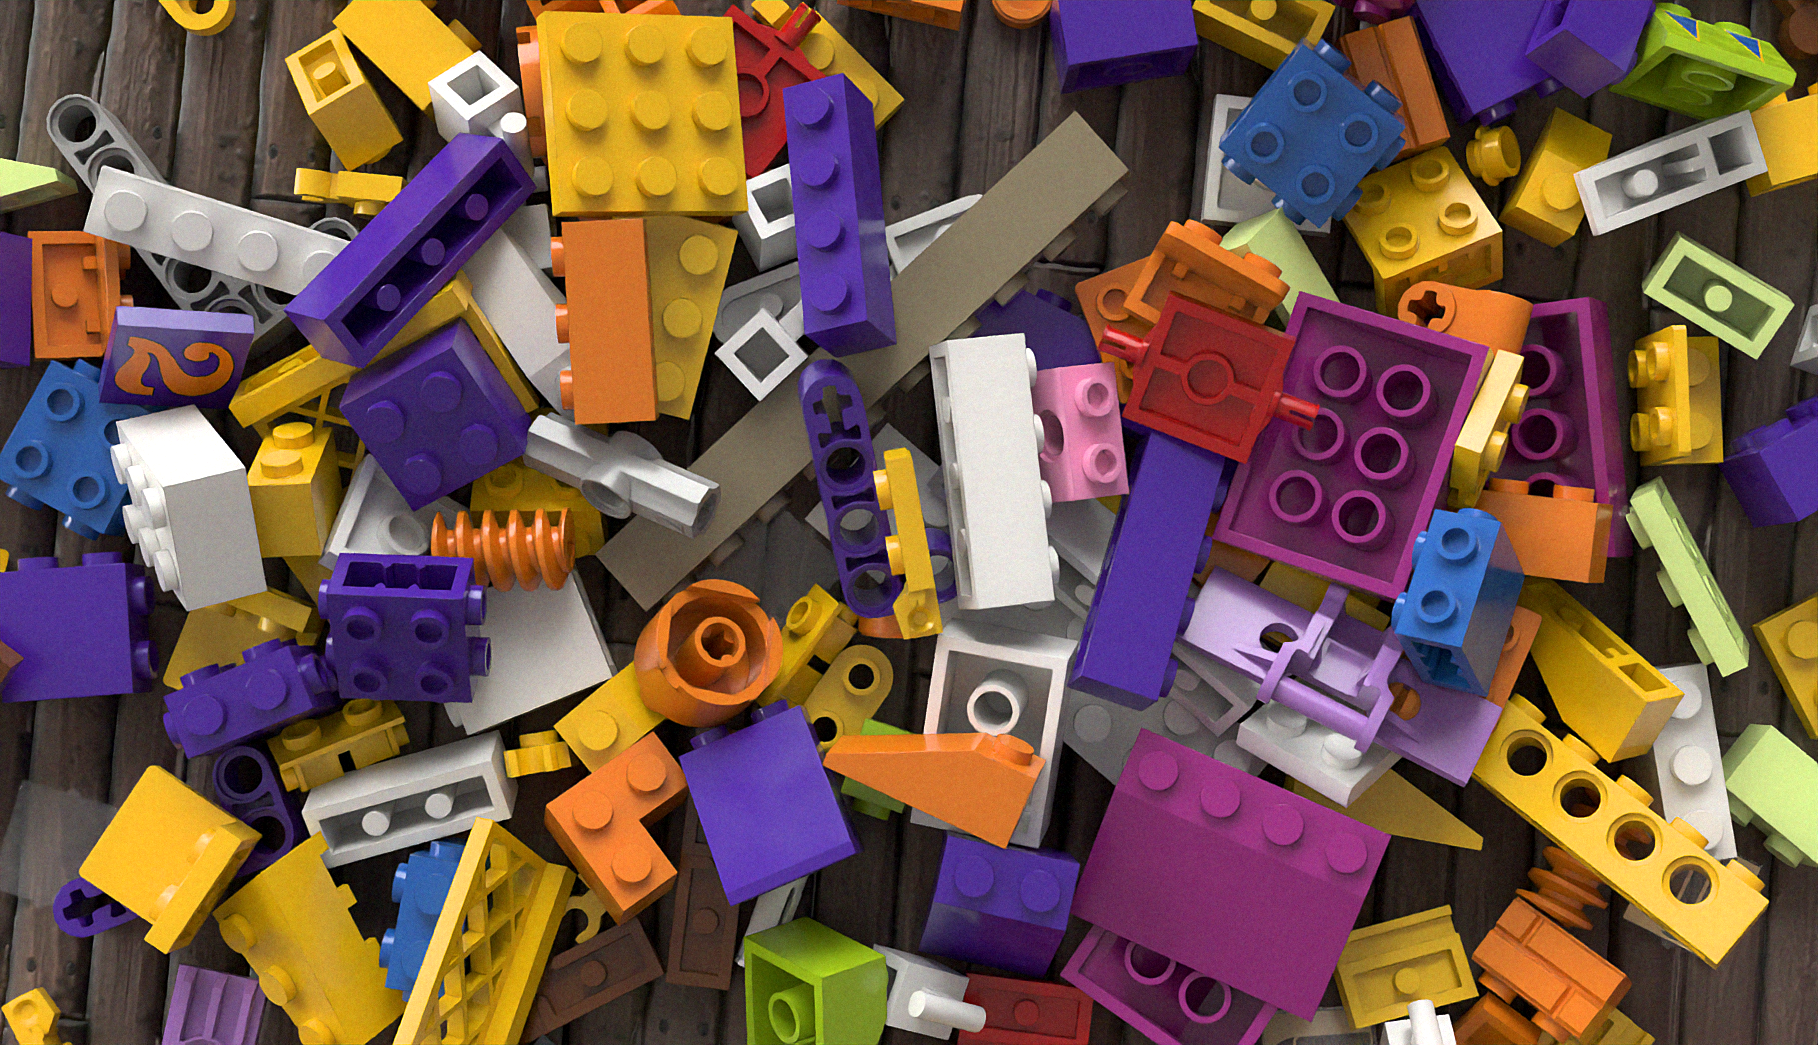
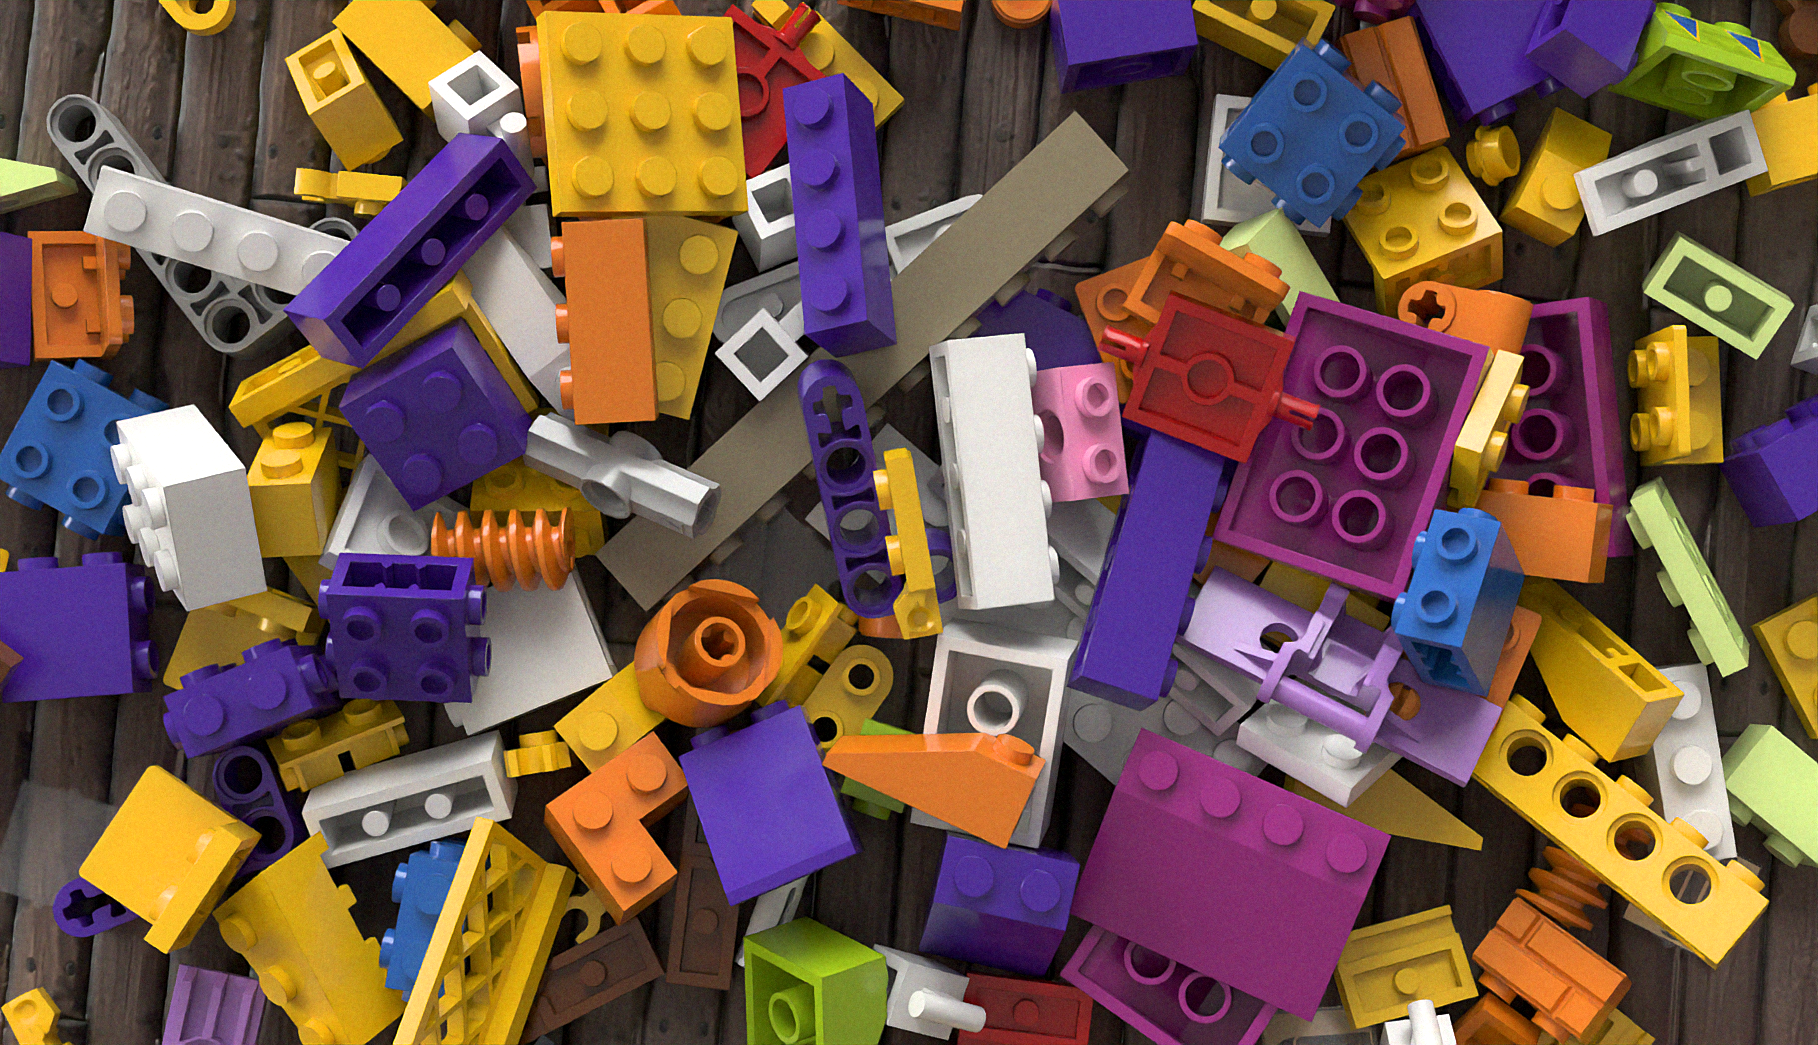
dark purple tile [98,306,255,409] -> none

